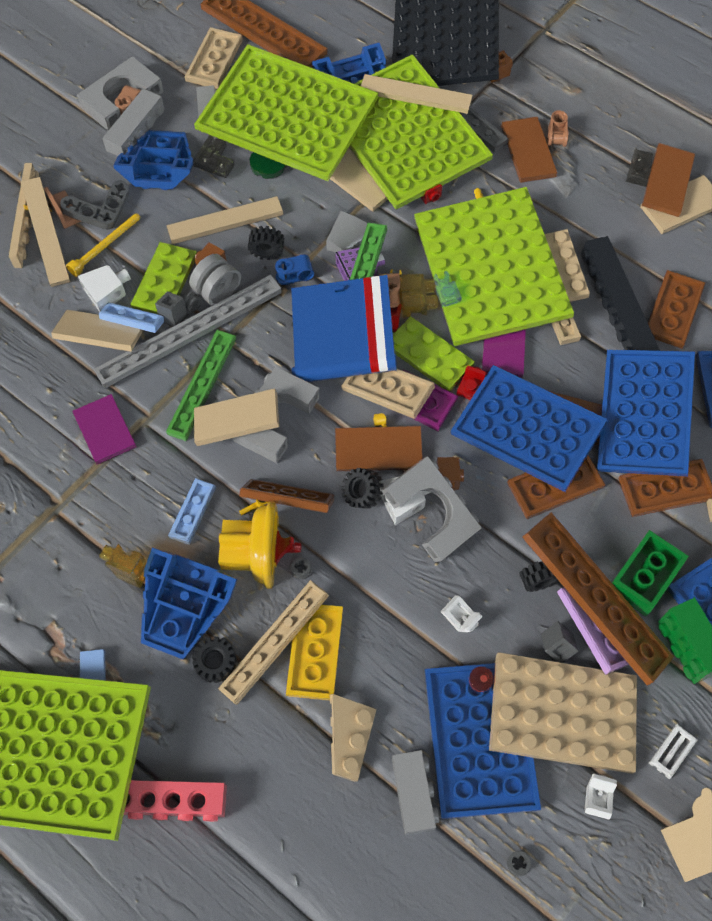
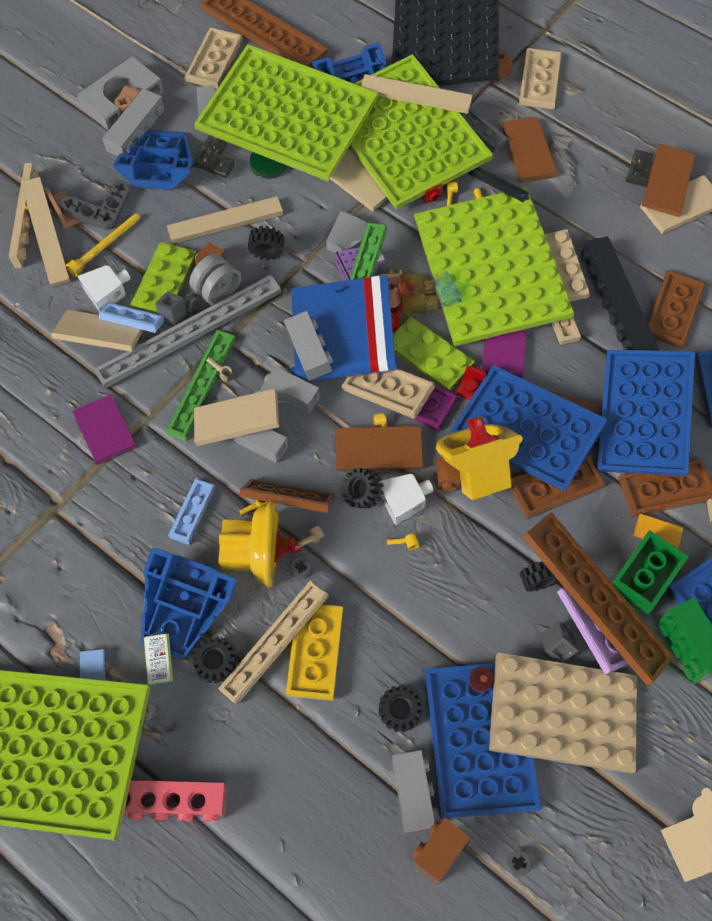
clear yellow hips [99,544,146,588] -> none
blue piece [275,255,314,285] -> none
tan wing [330,694,376,782] -> none
light grey arch [381,456,481,562] -> none
white bracket [441,595,482,633] -> none
nougat piece [547,110,568,147] -> none
white bracket [585,774,617,820] -> none
white tile [649,724,698,779] -> none
none -> tile [144,634,173,685]
none -> tan hand [206,357,232,382]
none -> light grey brick [284,311,333,381]
none -> tan hand [298,526,324,547]
none -> black tyre [379,685,422,732]
none -> yellow hand [387,534,419,550]
none -> clear red tile [397,277,416,299]
none -> dark orange brick [411,818,470,885]
none -> yellow piece [436,417,523,500]
none -> yellow hand [446,181,458,206]
none -> black axle [468,167,529,202]
none -> tan tile [518,48,562,109]
none -> light orange tile [633,514,683,549]

